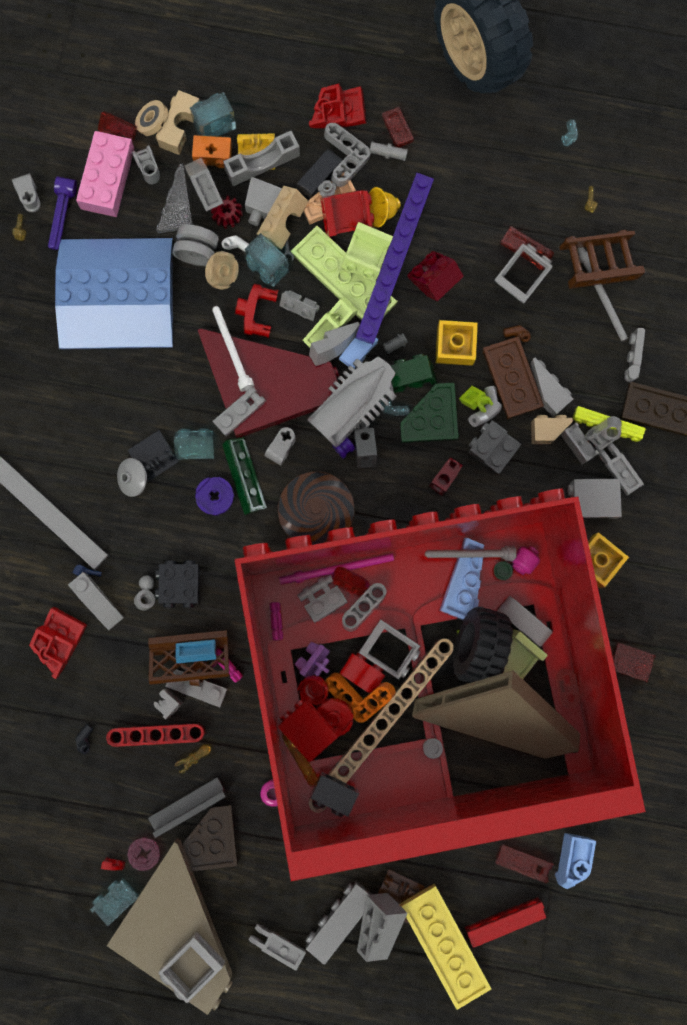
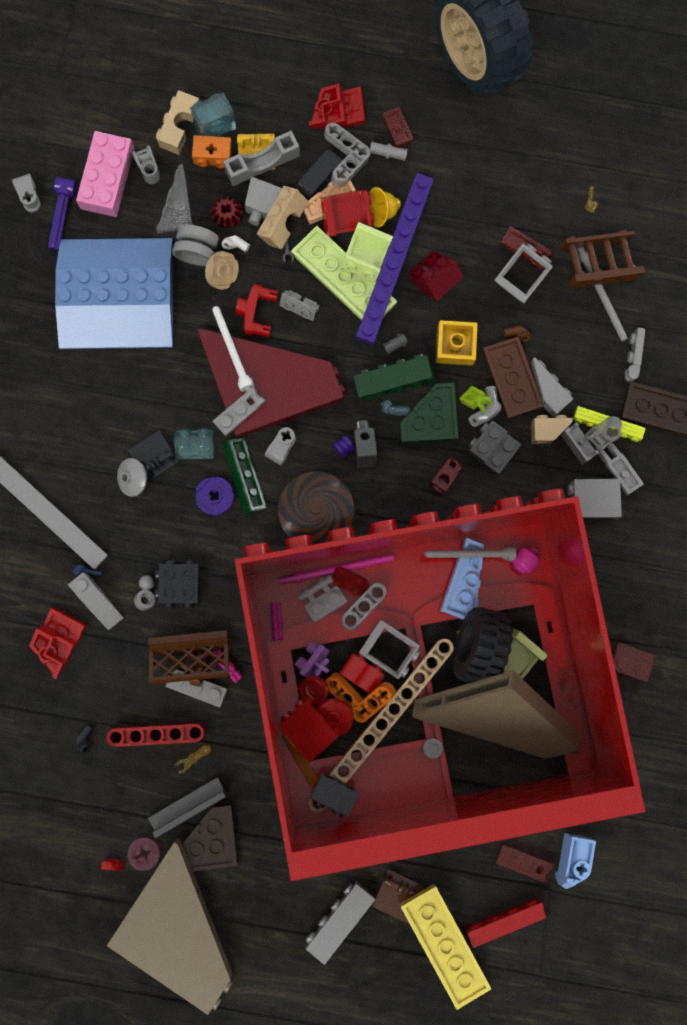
clear yellow hand [12,214,26,241] -> none
clear light blue bracket [90,878,139,926] -> none
clear red plate [98,111,137,144] -> none
tan tile [135,100,168,136] -> none
light grey hinge [154,688,184,719] -> none
light grey window [158,932,225,1003] -> none
dark azure tile [176,639,216,663] -> none
light grey window [184,158,223,211] -> none
clear light blue brick [245,233,289,287] -> none
light grey hinge [249,924,306,970] -> none
dark pink head [260,779,278,807] -> none
yellowish green slope [303,298,359,347] -> none
light grey connector [307,357,397,448] -> none
light grey slope [309,322,360,366] -> none
light grey plate [318,180,336,197] -> none
light blue slope [339,337,378,369] -> none
light grey wedge [357,893,407,962] -> none
dark green plate [493,561,513,581] -> none
light grey beam [497,596,553,647] -> none
clear light blue arm [561,120,578,146] -> none
yellow brick [588,532,629,588] -> none

